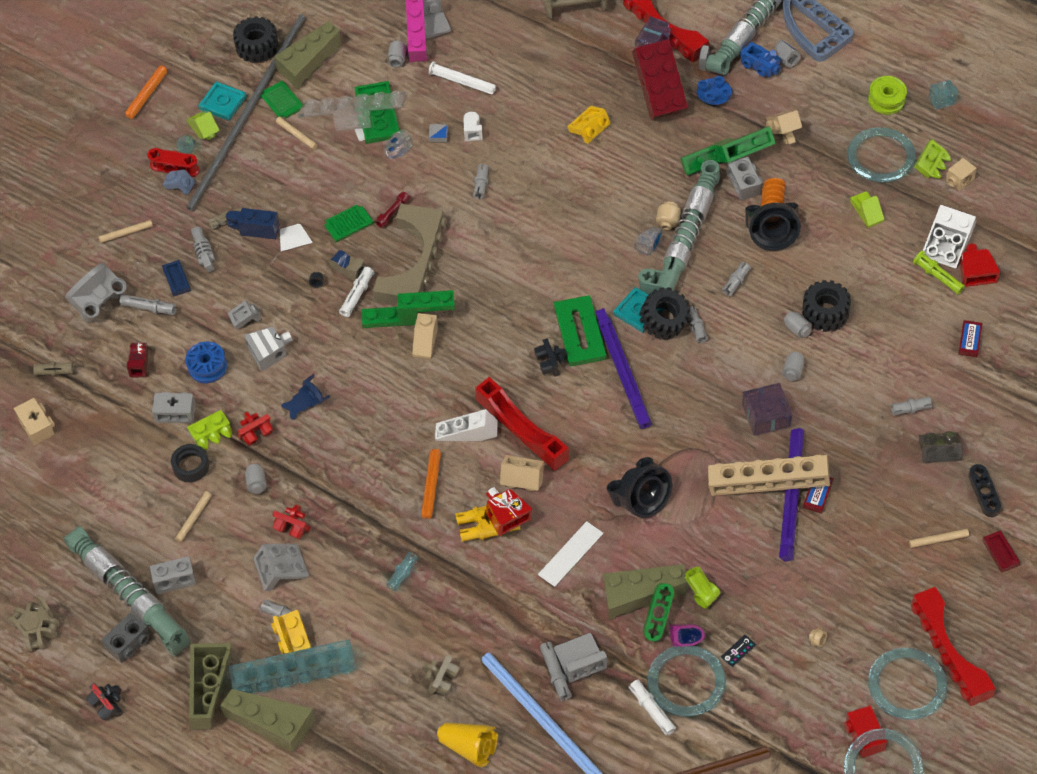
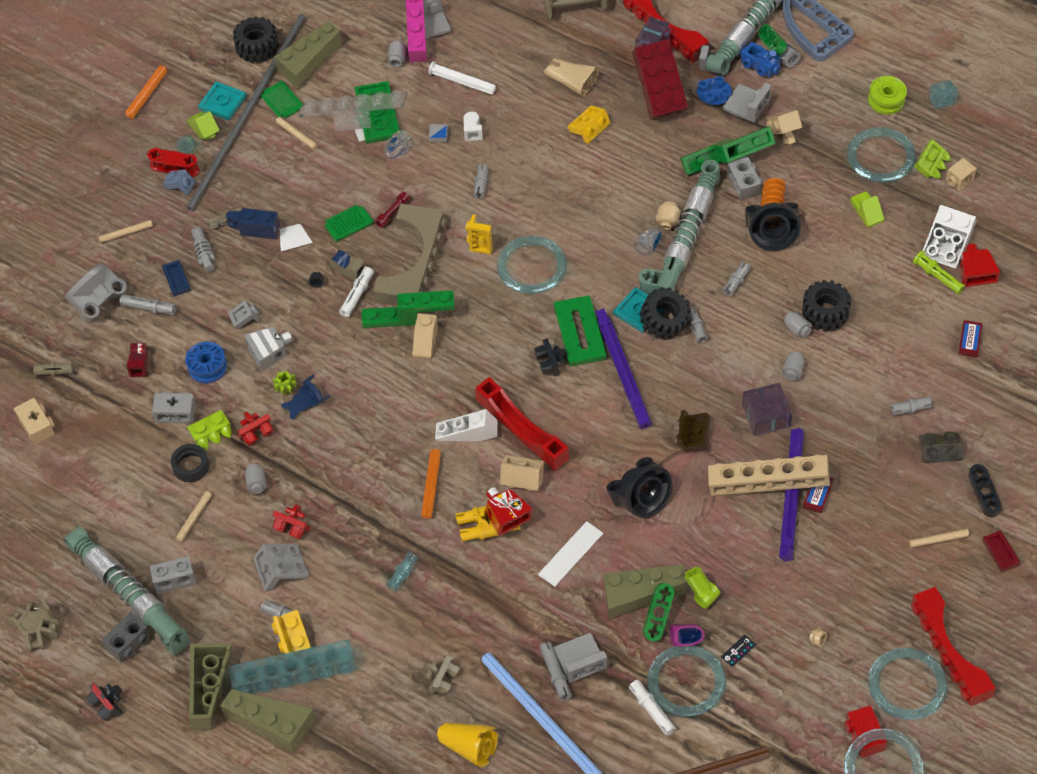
none -> lime gear [273,371,297,395]
none -> yellow bracket [466,214,493,255]
none -> clear light blue wedge [497,236,567,294]
none -> tan piece [544,58,599,97]
none -> dark brown bracket [676,410,710,453]
none -> light grey bracket [723,82,772,123]
none -> green beam [758,24,787,55]

